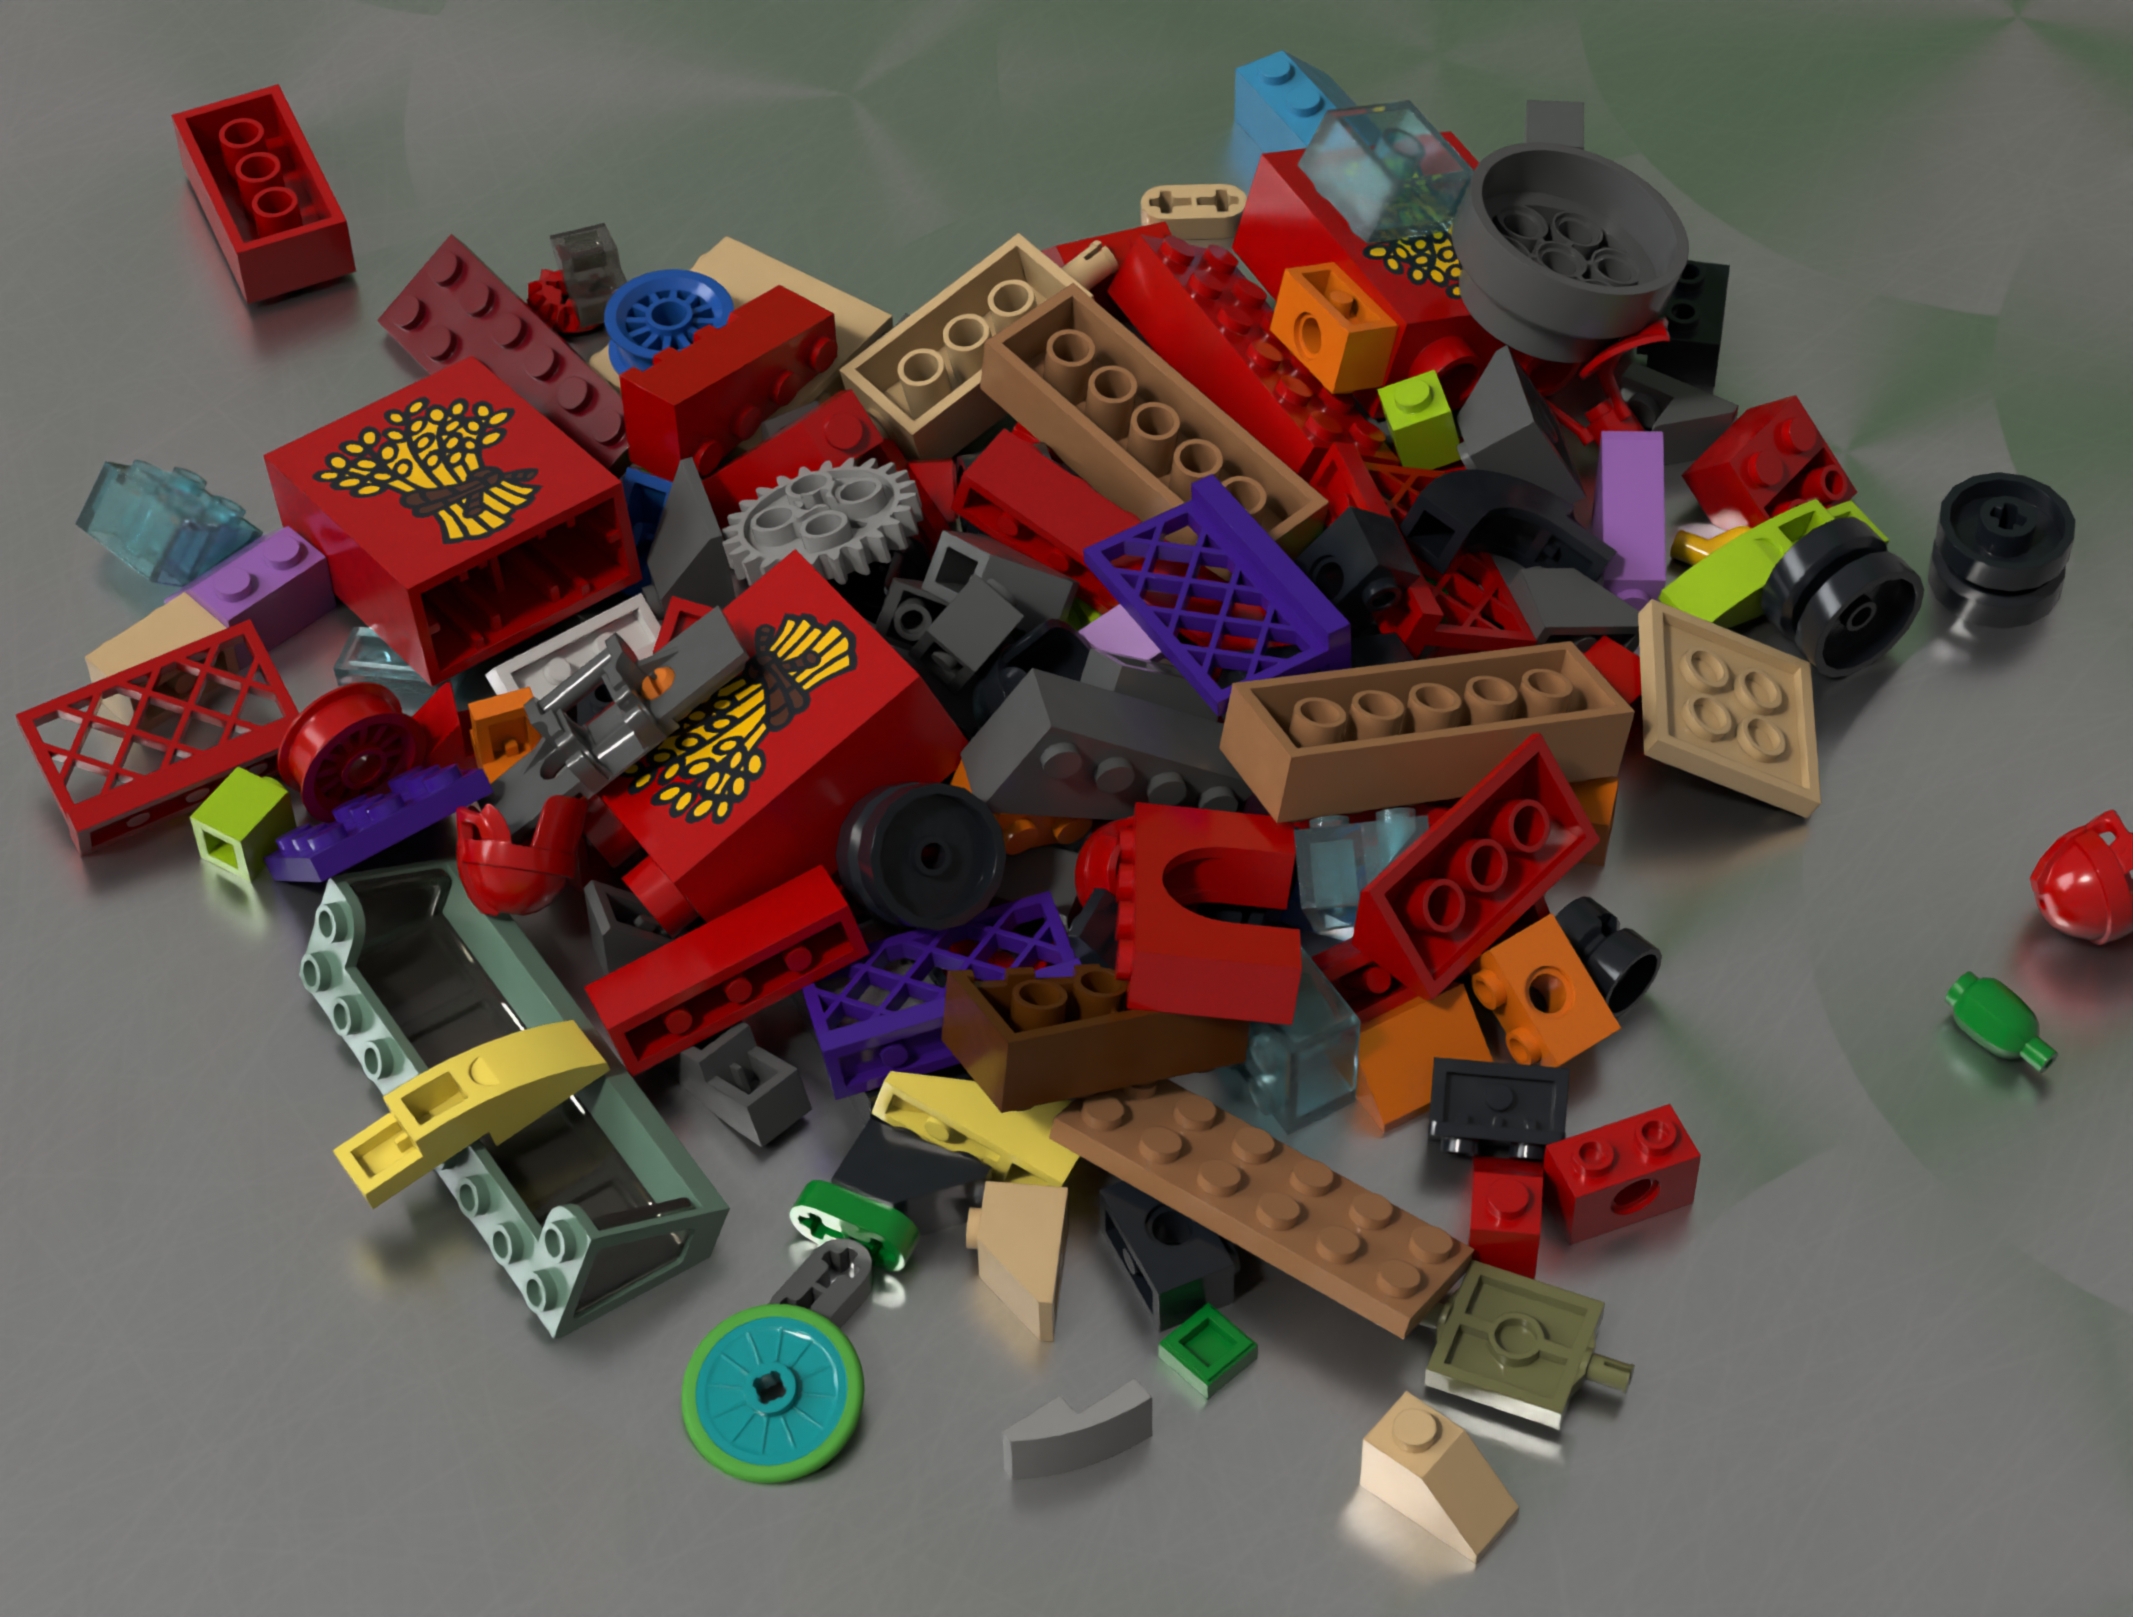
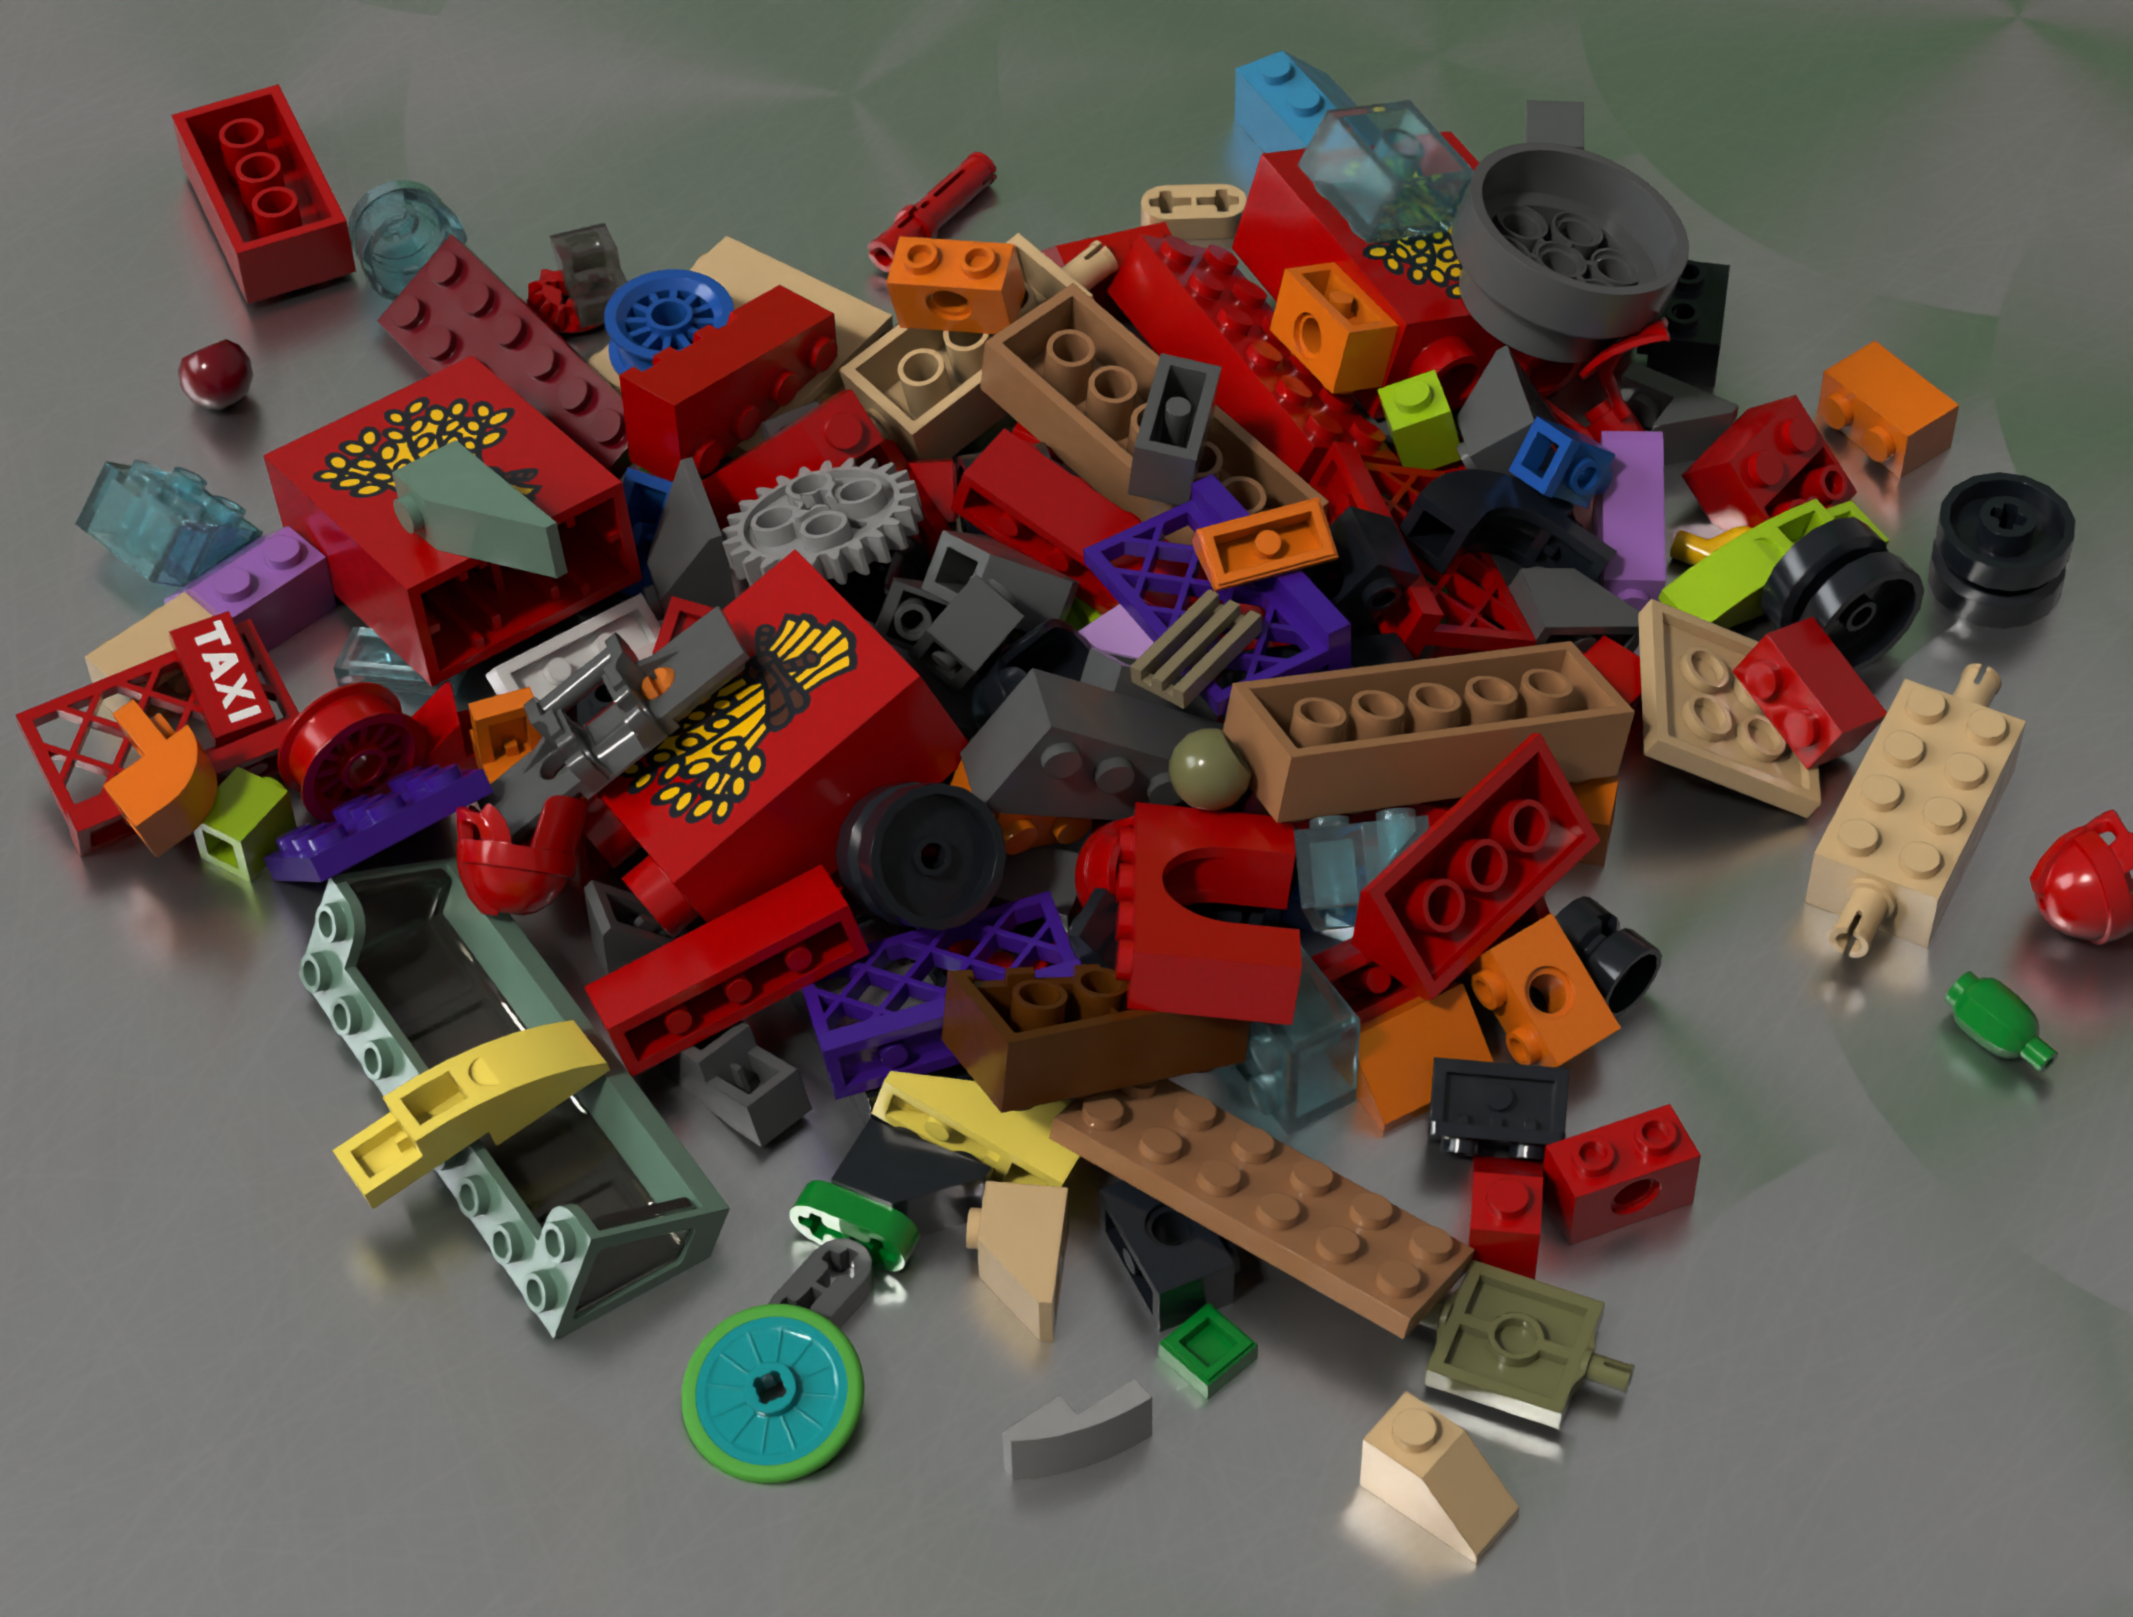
none -> orange brick [102,699,217,858]
none -> red tile [169,611,276,747]
none -> dark red piece [178,339,253,410]
none -> clear light blue helmet [348,180,468,301]
none -> sand green slope [392,440,568,578]
none -> red pin [868,152,997,272]
none -> orange brick [886,236,1026,334]
none -> dark grey brick [1128,353,1222,506]
none -> dark tan tile [1130,589,1262,709]
none -> olive piece [1169,728,1252,811]
none -> orange slope [1191,497,1338,592]
none -> blue brick [1508,416,1616,509]
none -> red brick [1732,617,1887,770]
none -> tan brick [1805,663,2026,958]
none -> orange brick [1817,340,1959,479]

